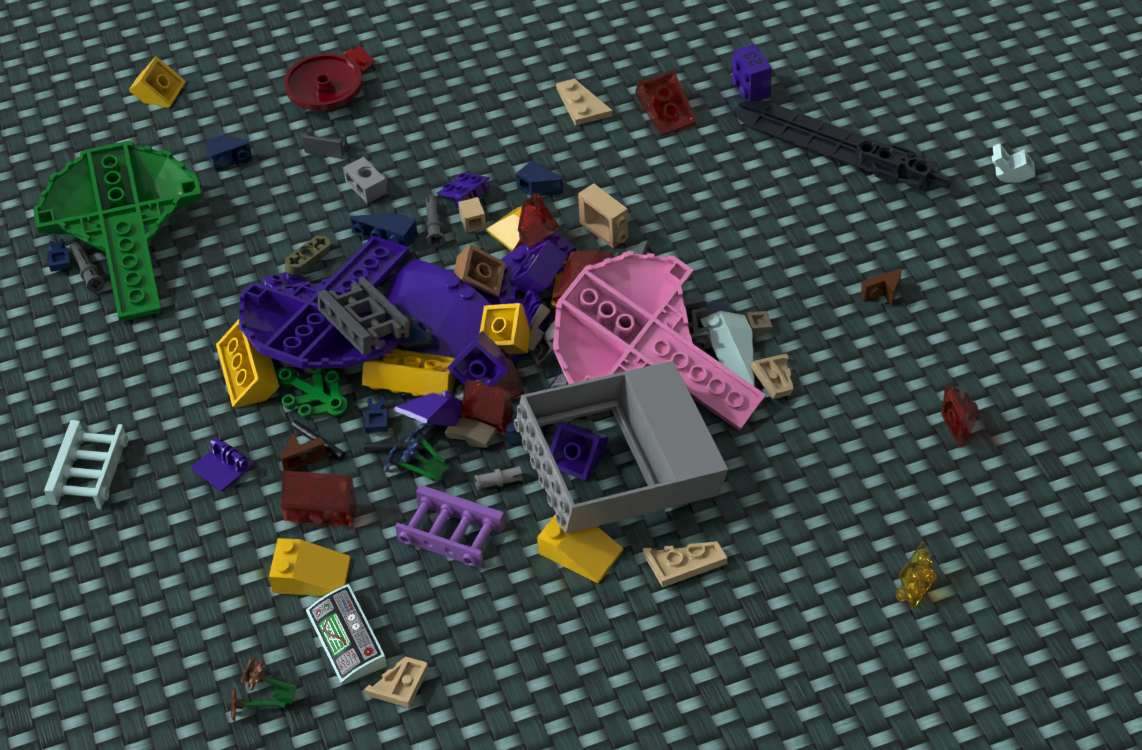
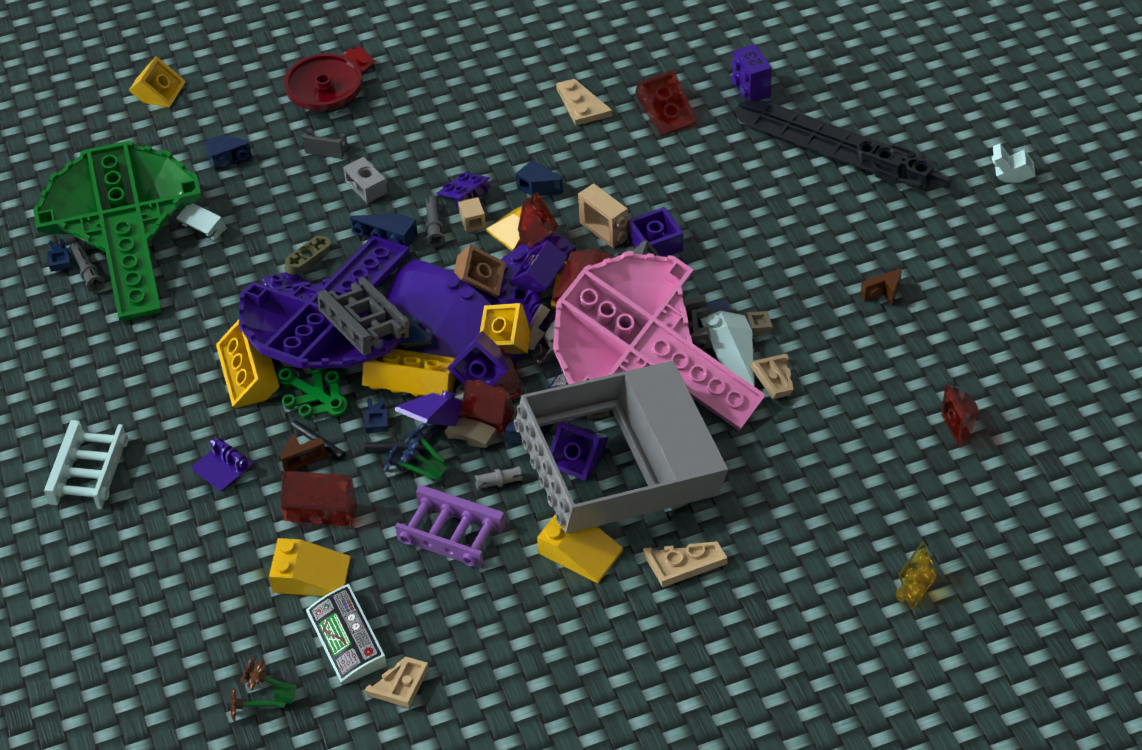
none -> light aqua hinge [176,203,227,241]
none -> dark purple brick [627,207,684,257]

